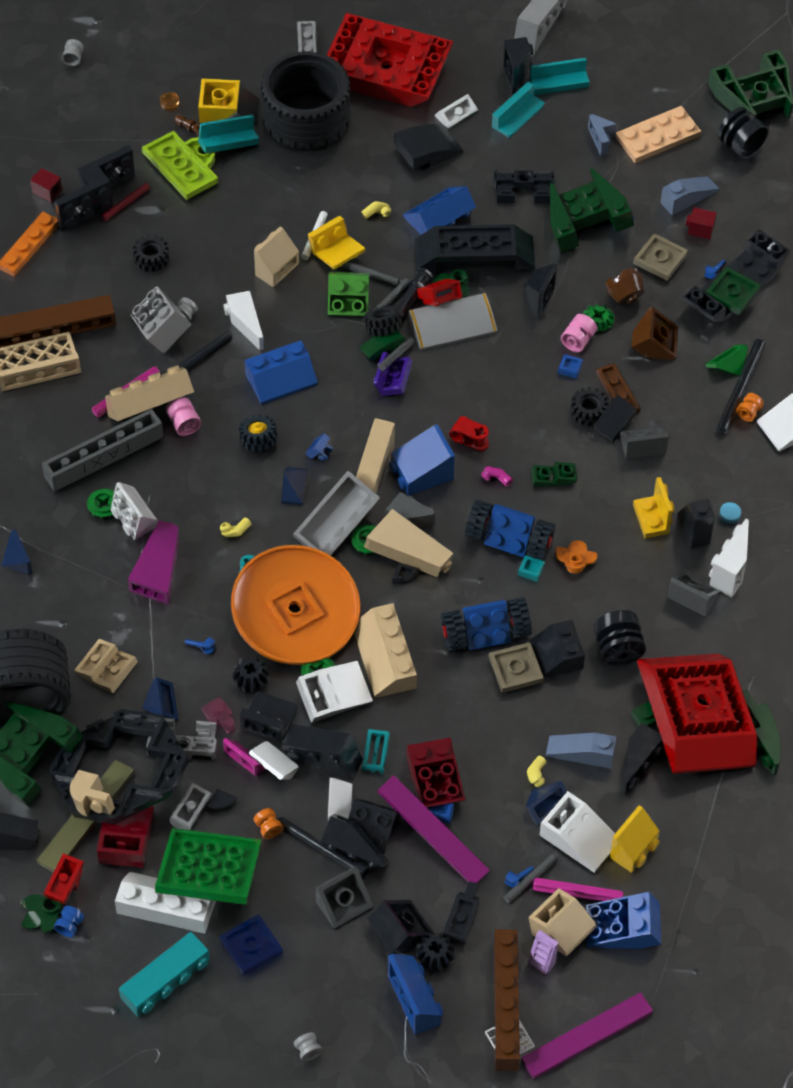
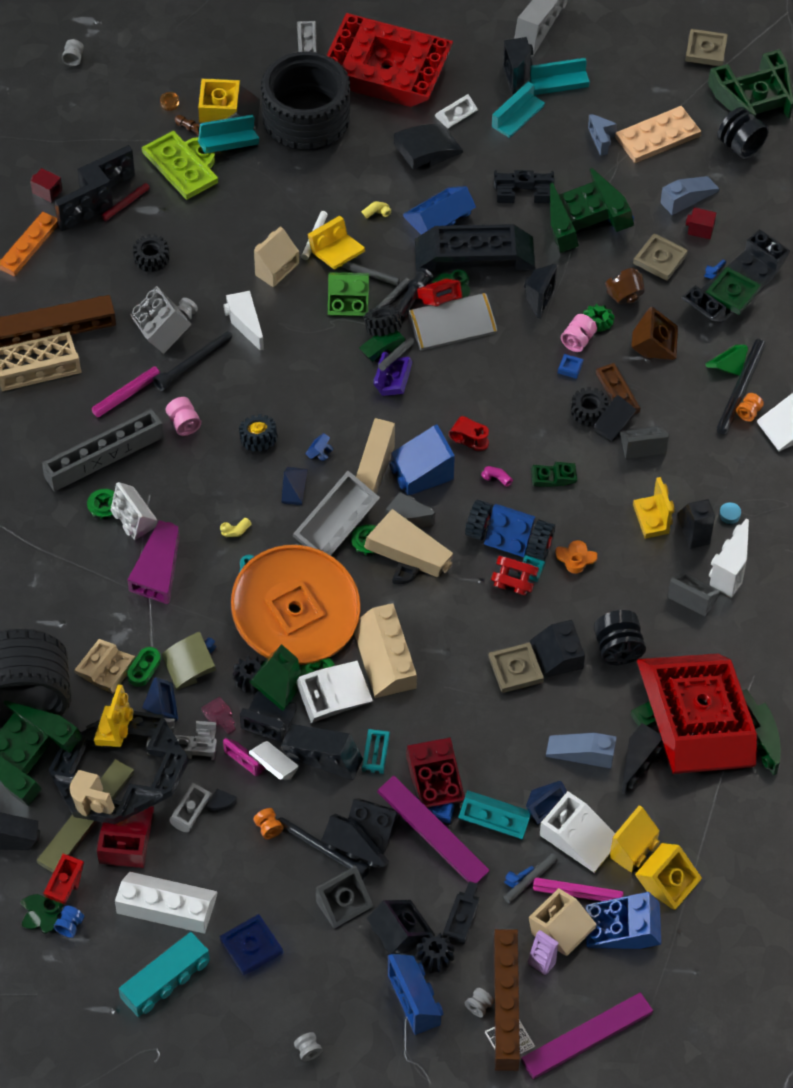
dark blue slope [1,529,32,575] -> none
tan slope [105,366,194,421] -> none
green plate [155,828,261,904] -> none
blue slope [245,340,318,405] -> none
white slope [328,778,352,821] -> none
plate [440,597,532,651] -> none
light yellow arm [527,755,547,787] -> none
none -> yellow bracket [94,685,133,747]
none -> green plate [127,647,161,687]
none -> olive slope [161,632,216,690]
none -> dark green slope [250,644,302,711]
none -> teal panel [458,790,530,839]
none -> light grey wheel [465,988,494,1017]
none -> red brick [491,556,539,596]
none -> yellow slope [635,843,702,910]
none -> dark tan plate [685,29,728,66]

